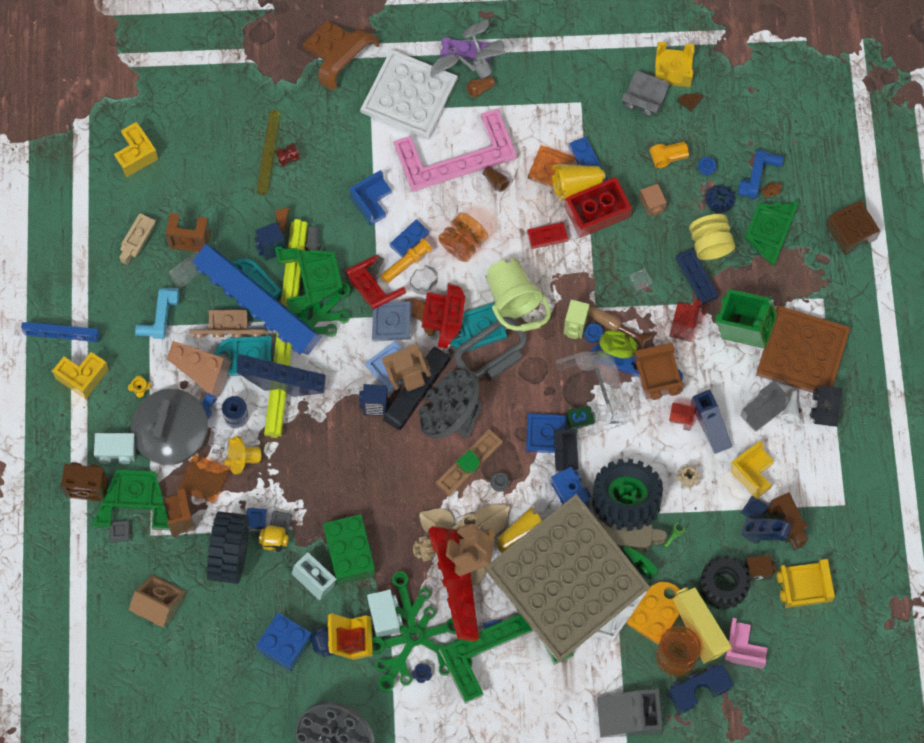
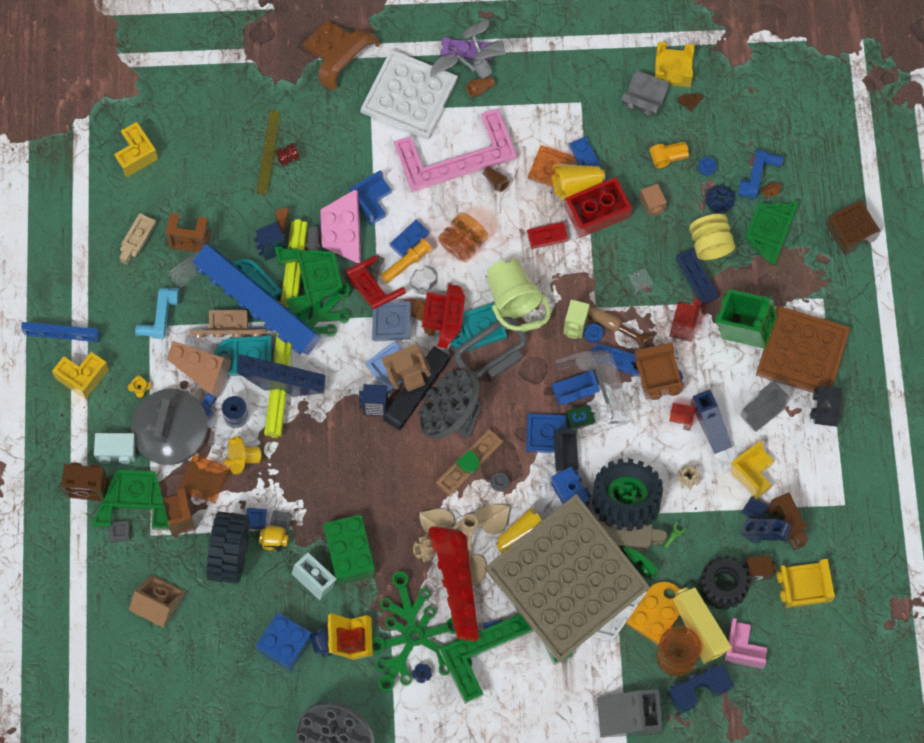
light aqua brick [367,590,403,637] -> none
medium nougat panel [446,523,495,576] -> none
lime tile [599,330,637,358] -> none
white cone [781,391,800,425] -> none
none -> bright pink wing [321,190,361,263]
none -> blue panel [552,369,600,406]

